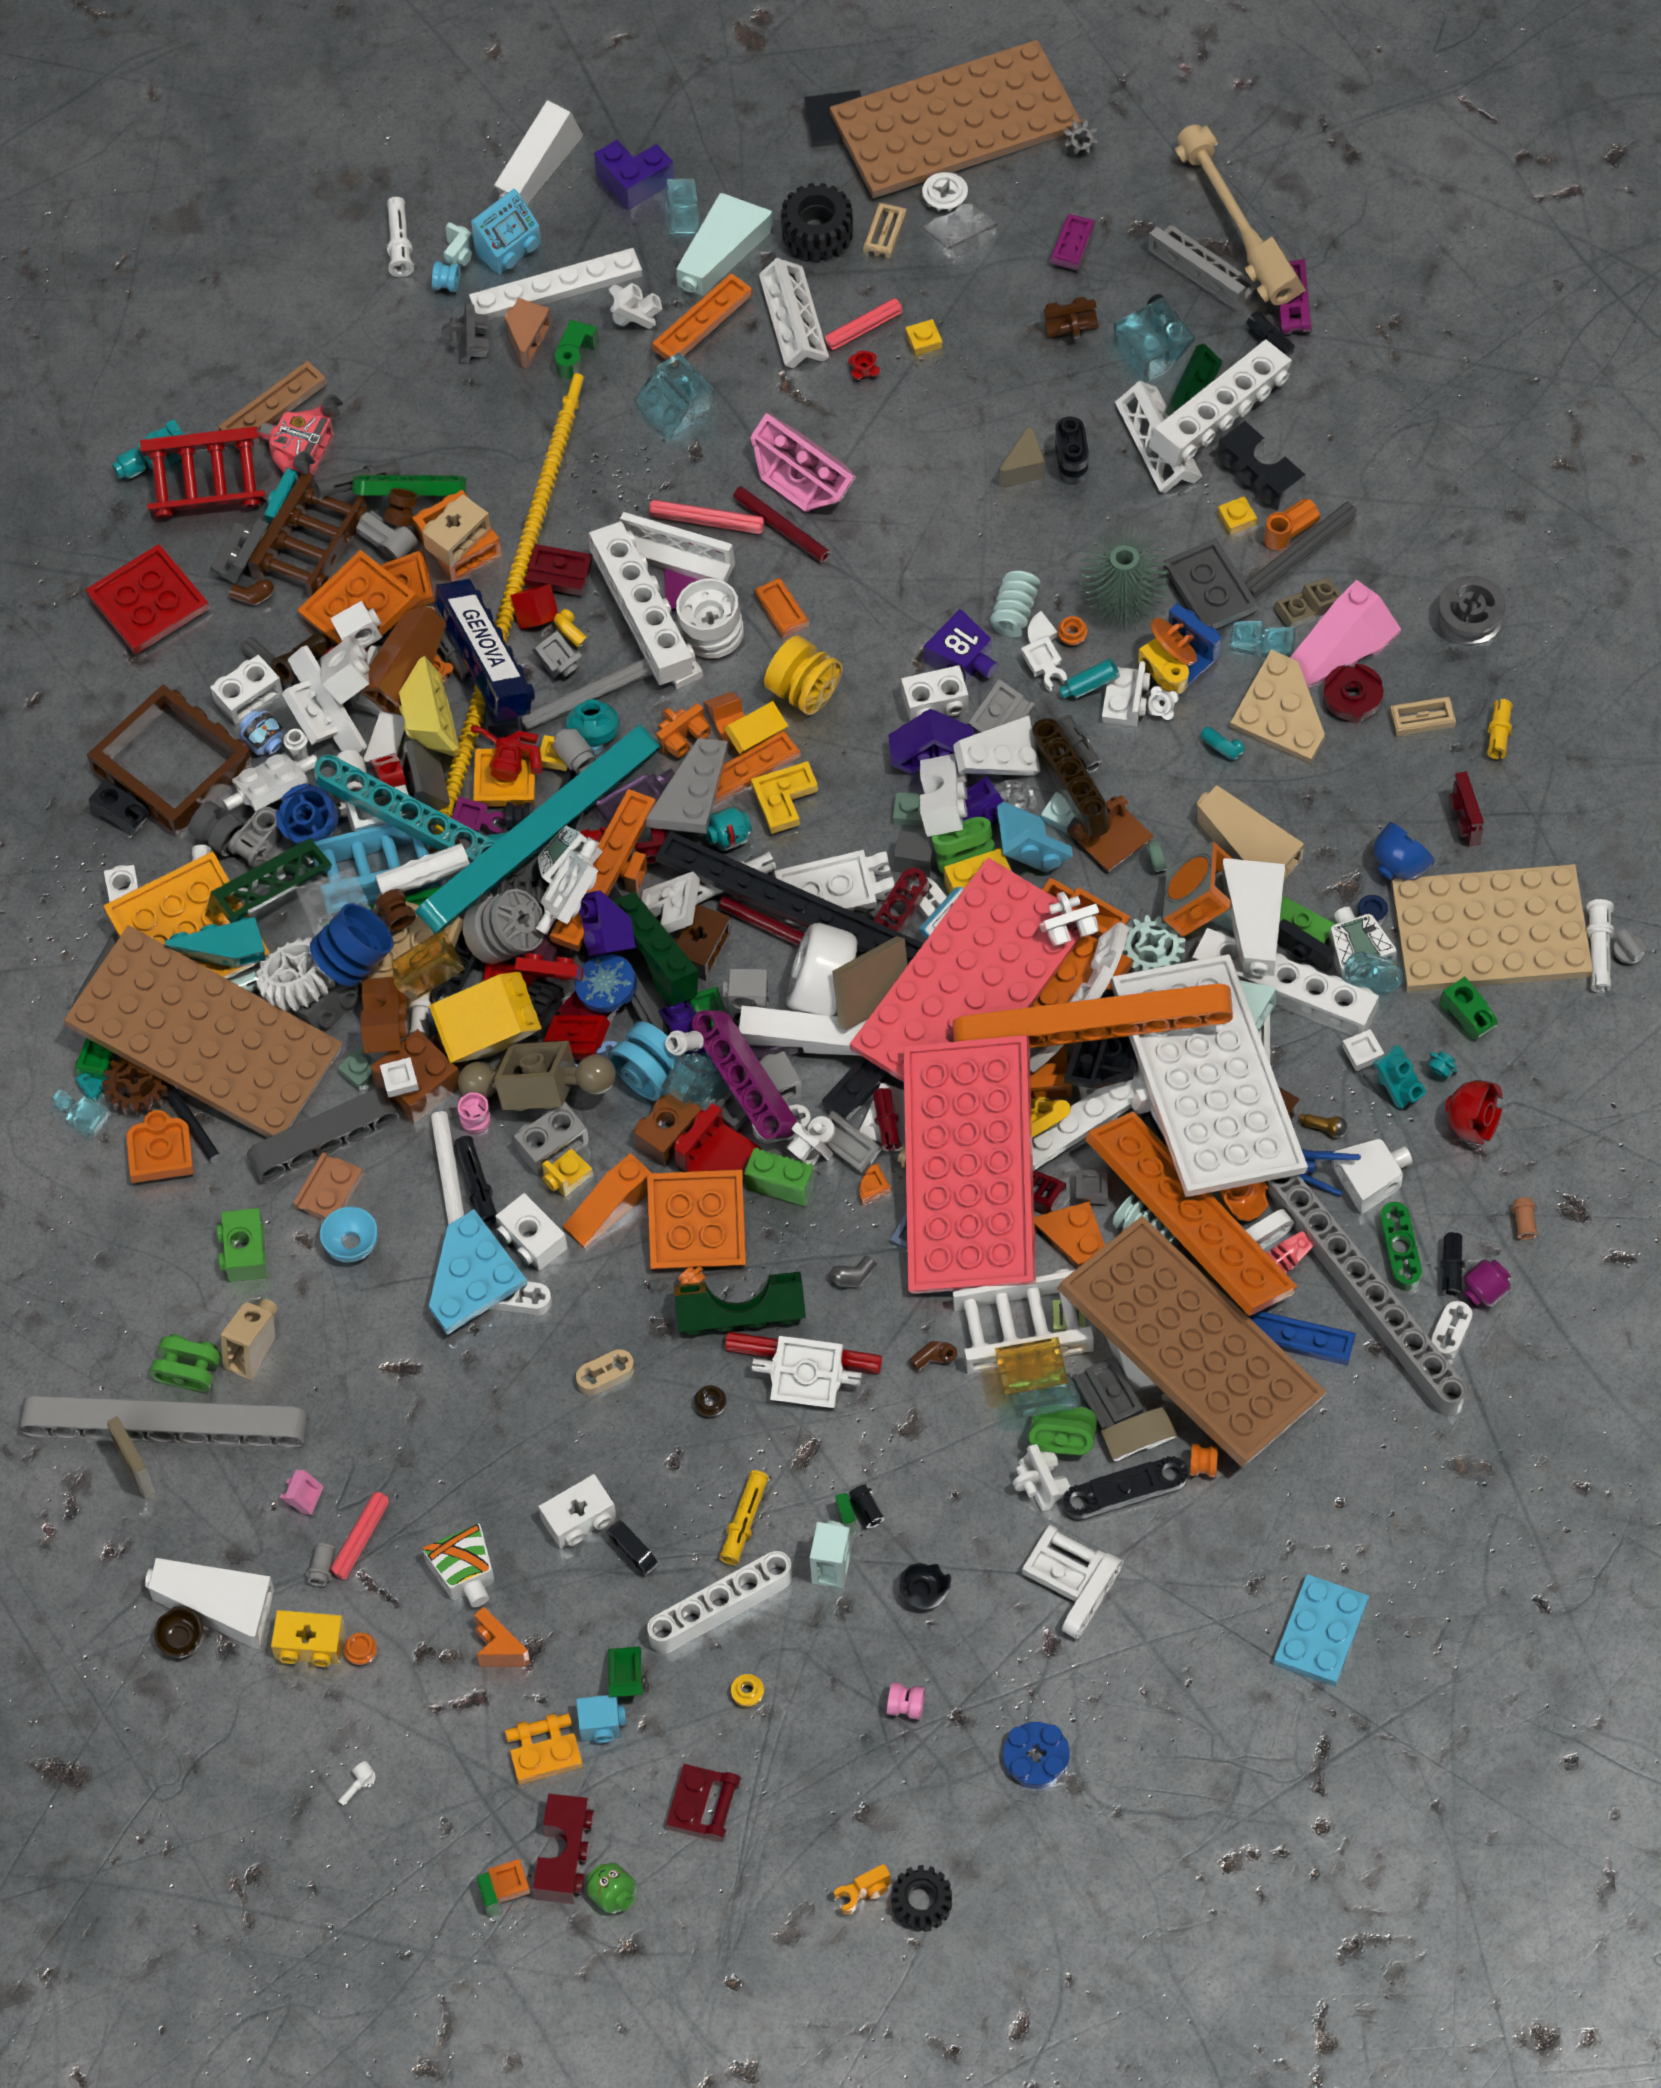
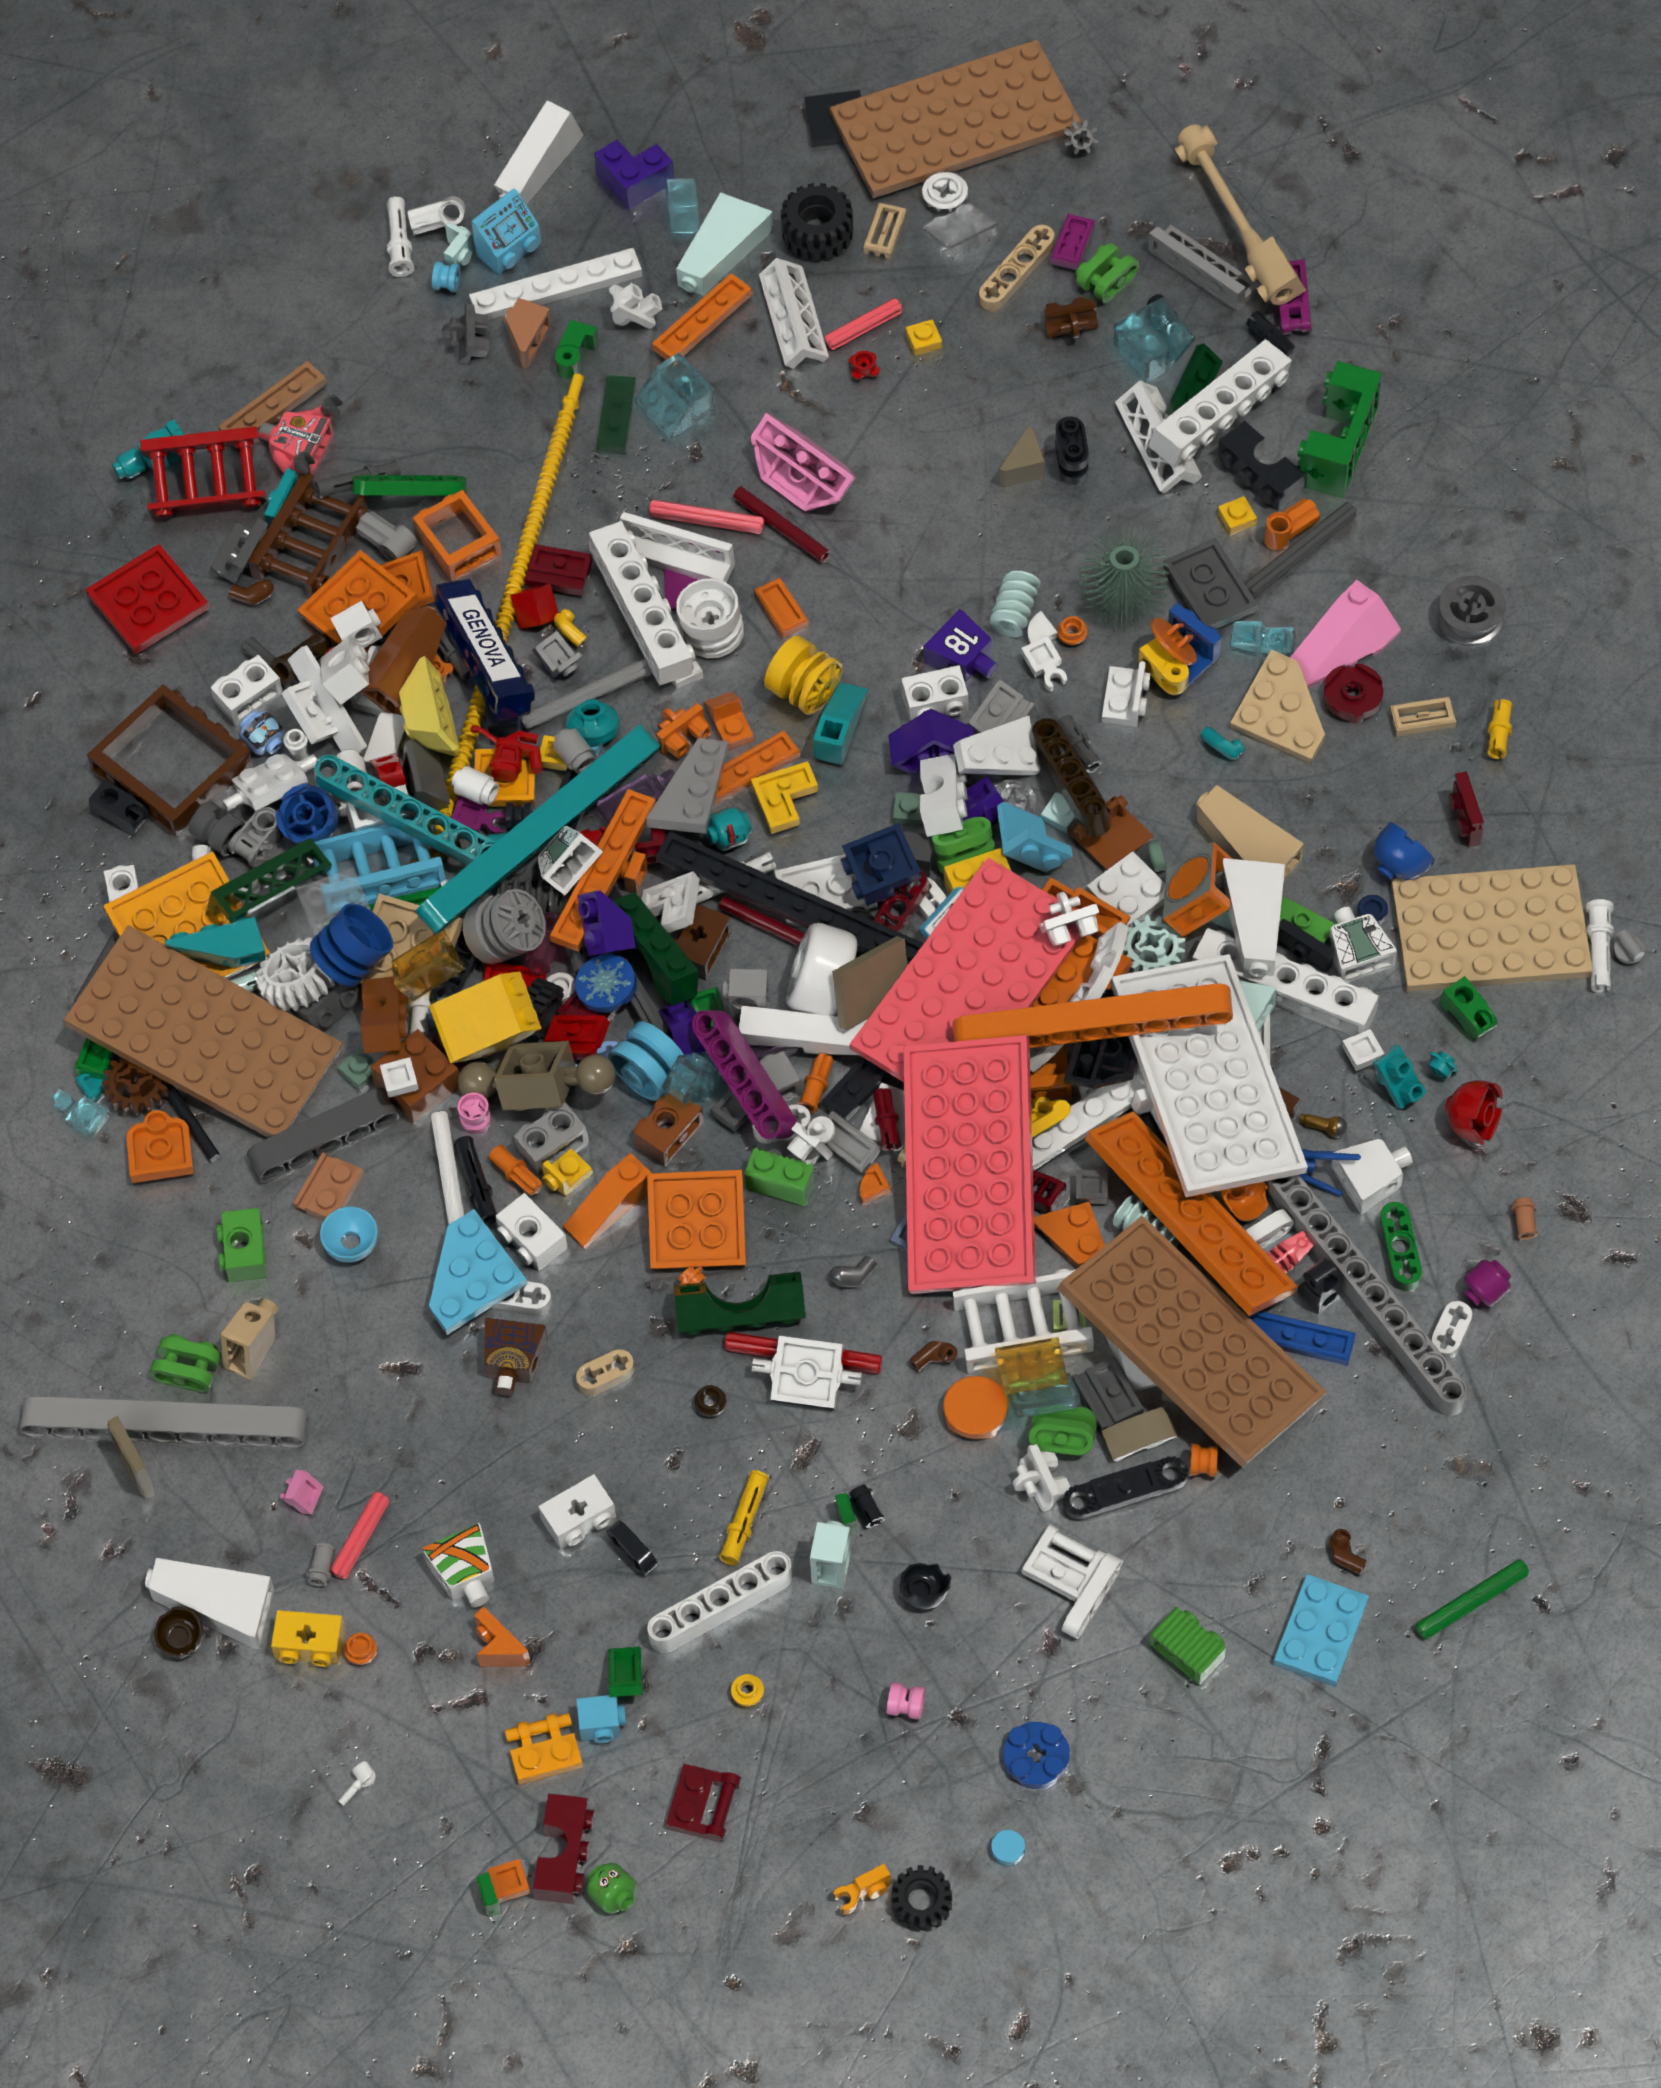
white axle [375,843,470,895] -> none
reddish brown wheel [375,889,416,932] -> none
reddish brown wheel [384,488,418,527] -> none
tan brick [422,494,491,567] -> none
red plate [515,953,584,982] -> none
white plate [536,837,600,934] -> none
white pin [665,1030,704,1055] -> none
red bracket [674,1103,762,1178] -> none
yellow tile [724,701,789,754] -> none
teal cylinder [1060,658,1120,698] -> none
white plate [1146,686,1179,720] -> none
dark tan slope [1274,577,1341,630] -> none
clear light blue plate [1344,951,1403,992] -> none
black axle [1440,1232,1465,1297] -> none
none -> white piece [407,196,466,235]
none -> white brick [452,766,499,805]
none -> reddish brown torso [484,1318,548,1396]
none -> orange axle [488,1144,543,1196]
none -> clear green tile [596,375,636,455]
none -> orange axle [798,1053,834,1113]
none -> teal slope [813,682,869,765]
none -> dark blue plate [840,823,922,906]
none -> orange tile [943,1376,1008,1439]
none -> tan beam [979,225,1055,311]
none -> medium azure tile [991,1830,1025,1866]
none -> bright green brick [1076,243,1140,303]
none -> white plate [1086,851,1165,928]
none -> bright green brick [1149,1607,1226,1685]
none -> green plate [1297,361,1382,499]
none -> black leg [1297,1258,1341,1314]
none -> reddish brown arm [1329,1529,1367,1575]
none -> green axle [1415,1559,1529,1640]

